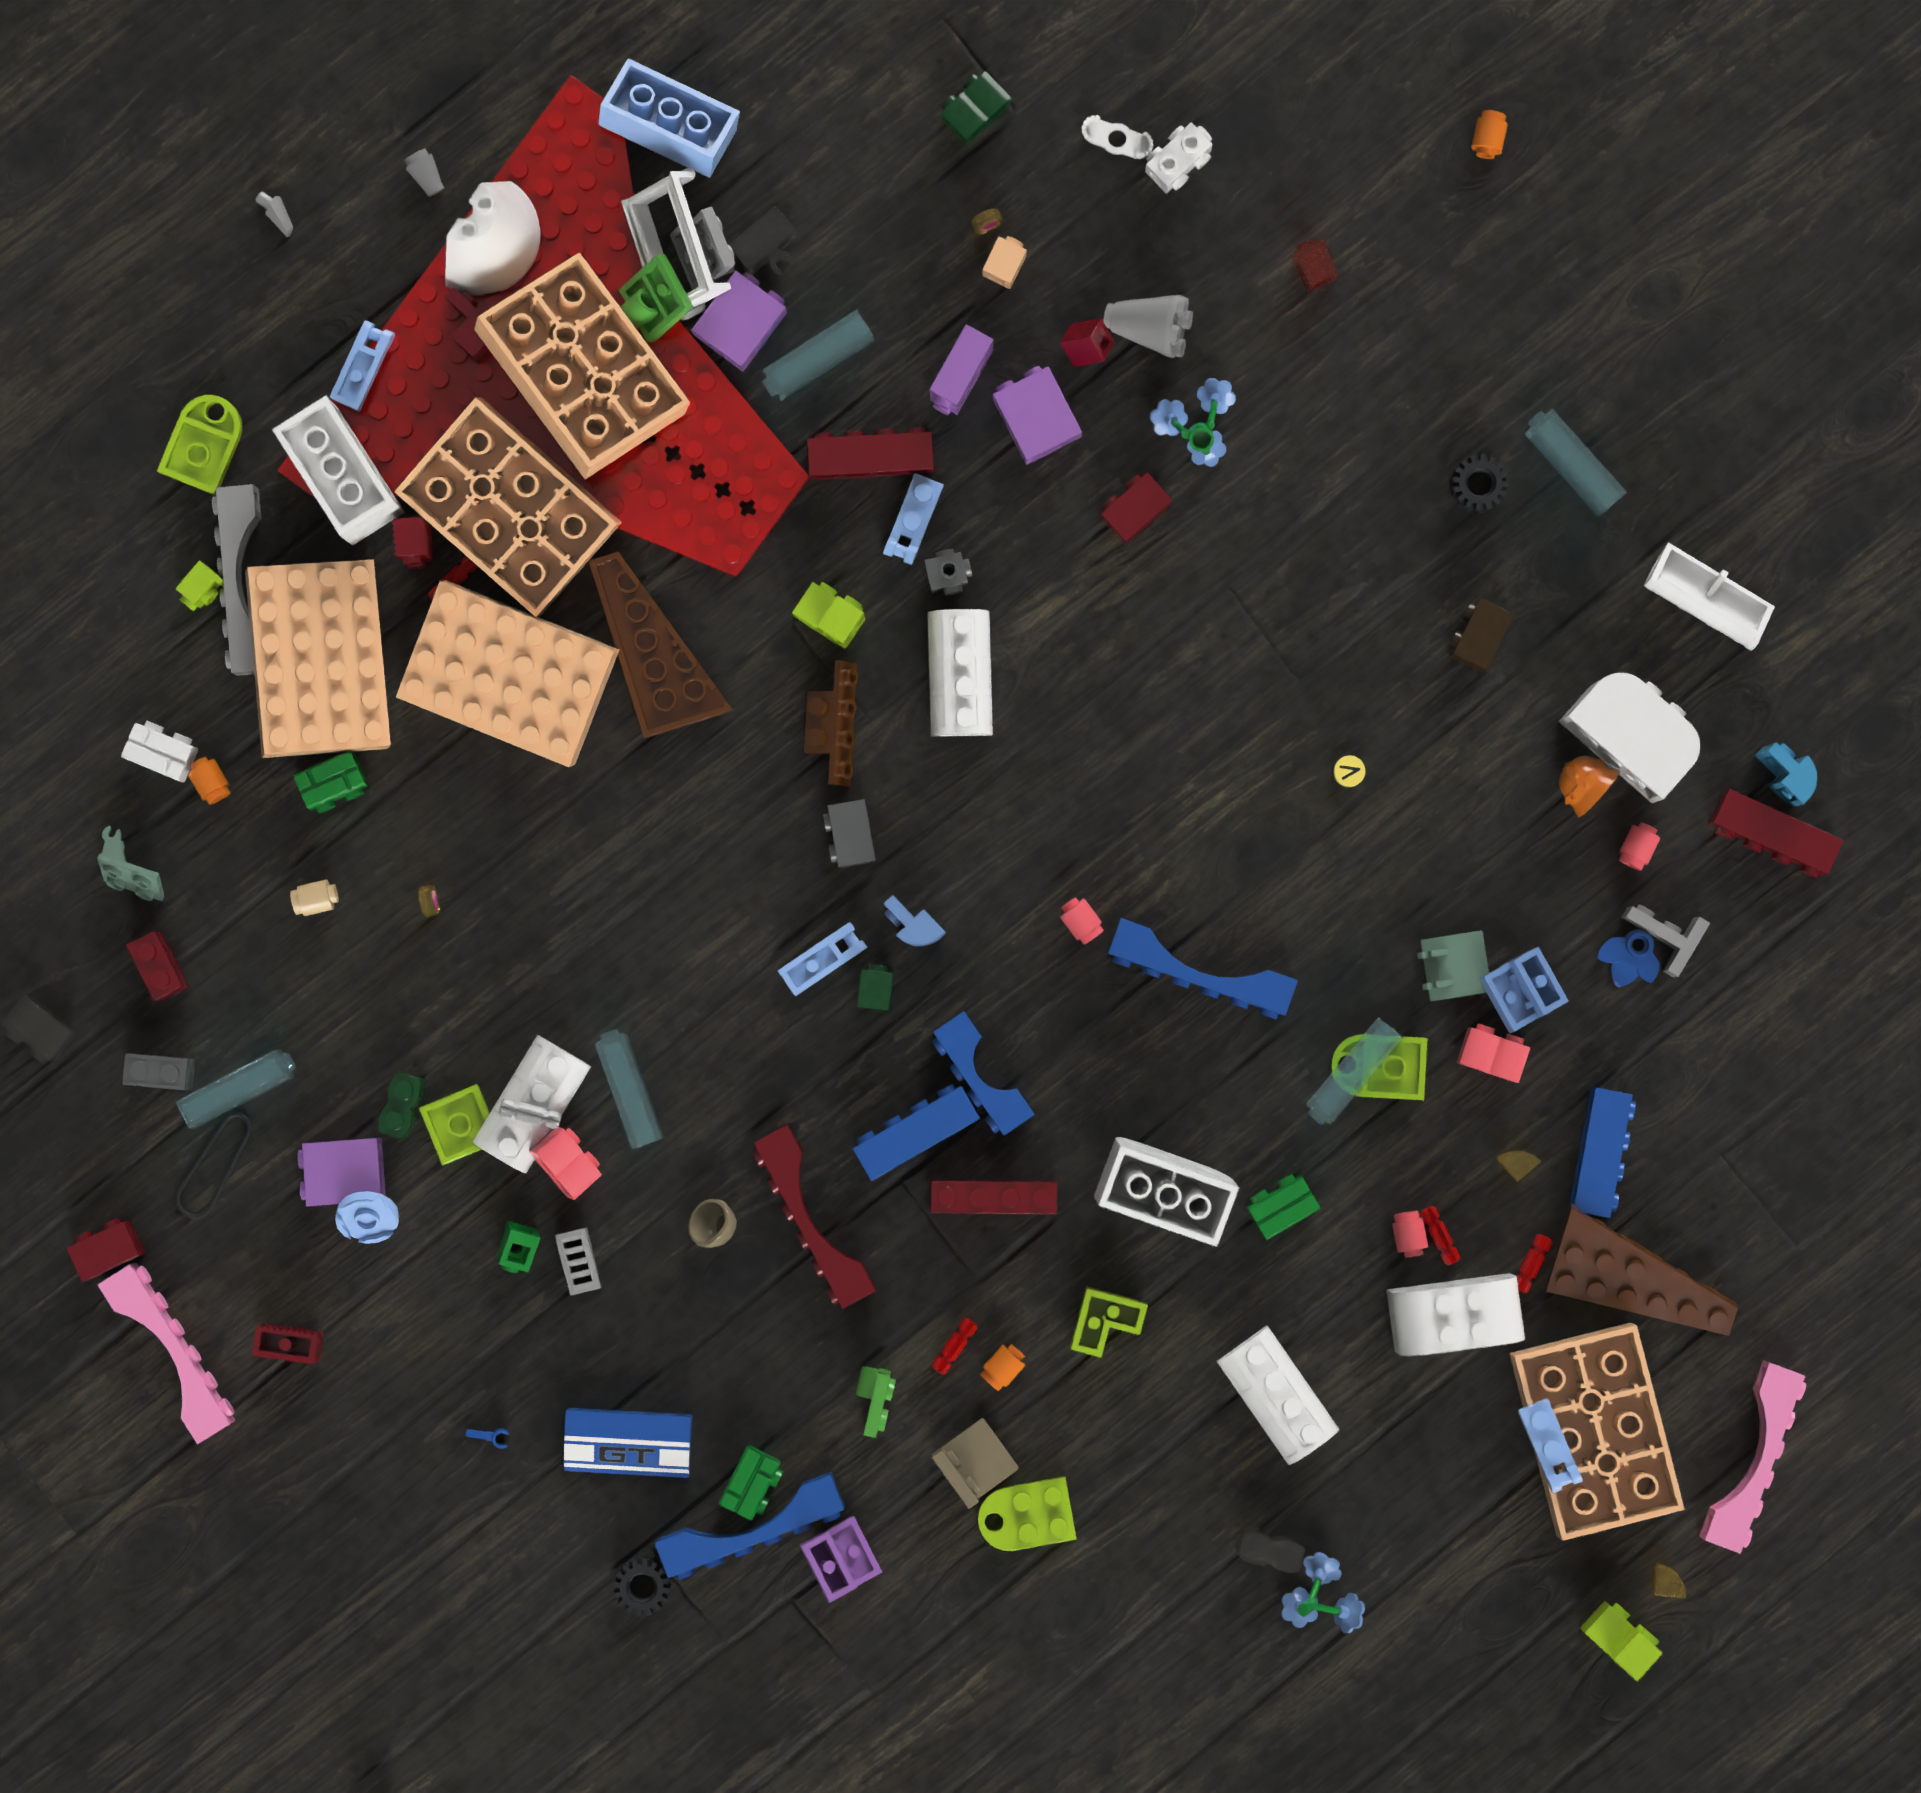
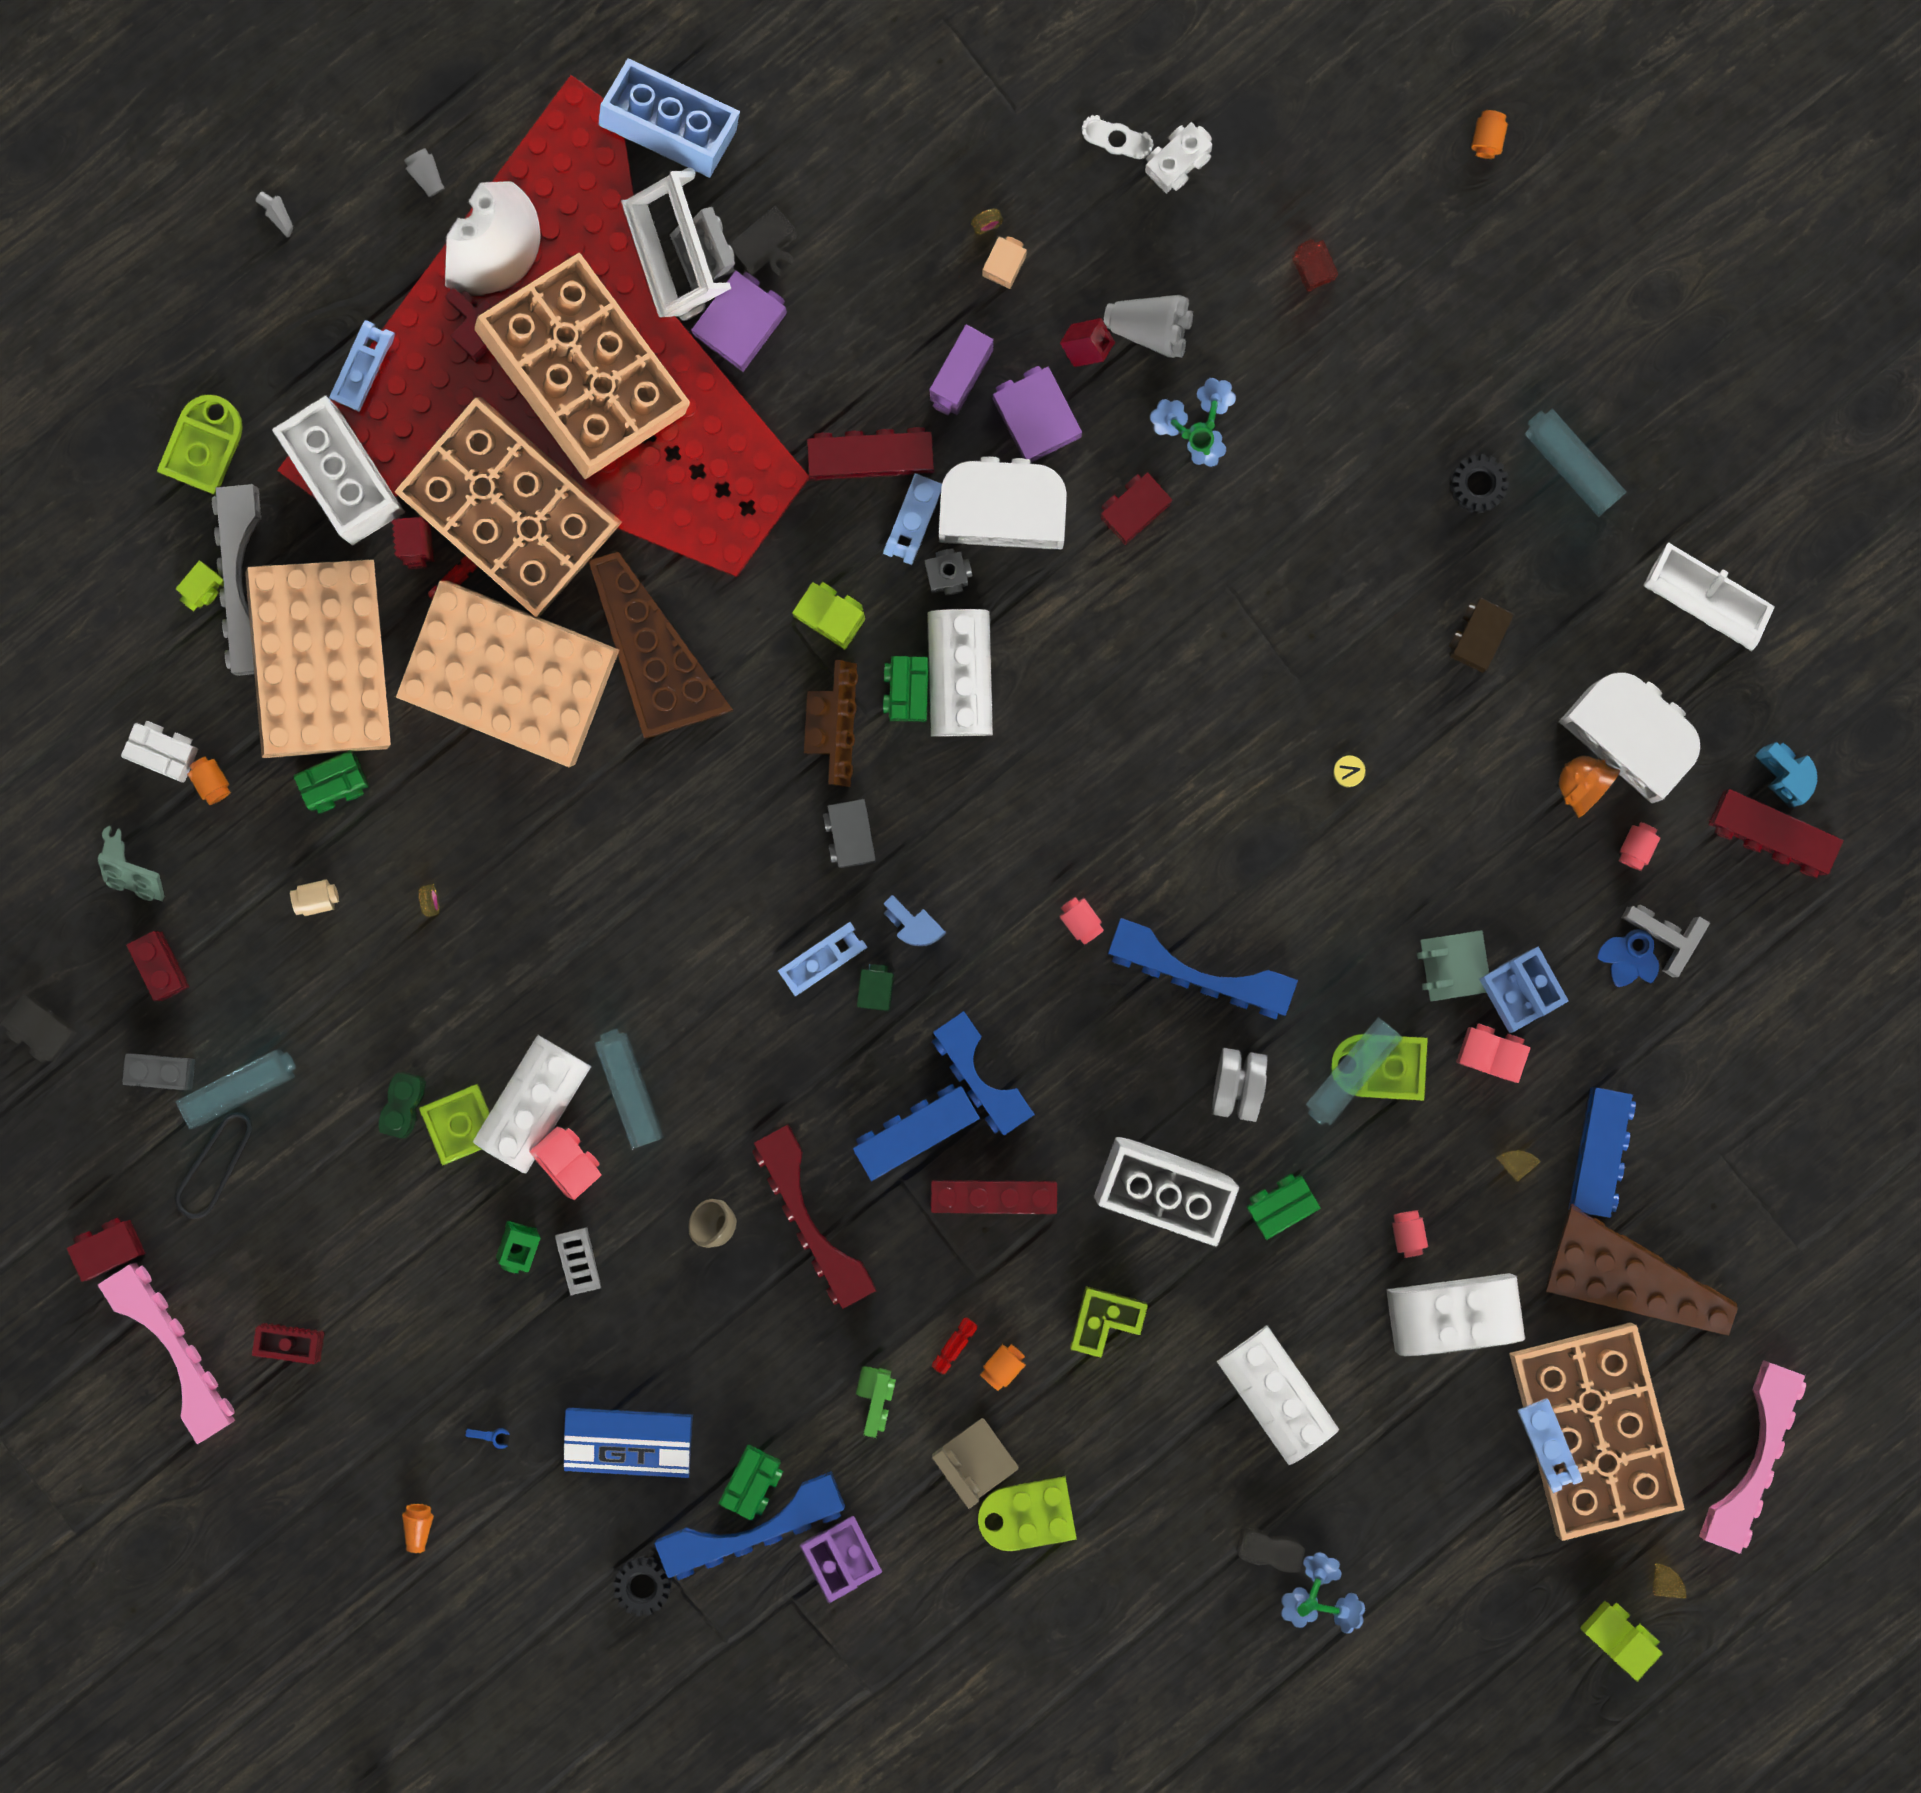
medium lavender brick [298,1137,386,1206] -> none
light blue tile [335,1191,399,1244] -> none
light grey axle [499,1098,561,1129] -> none
bright green plate [619,254,694,342] -> none
clear light blue brick [762,309,874,401] -> none
dark green brick [941,72,1011,145] -> none
red axle [1420,1206,1461,1265] -> none
red axle [1516,1234,1553,1293] -> none
none -> orange cone [402,1504,434,1553]
none -> green brick [883,656,929,722]
none -> white brick [939,457,1067,549]
none -> light grey wheel [1212,1048,1267,1122]

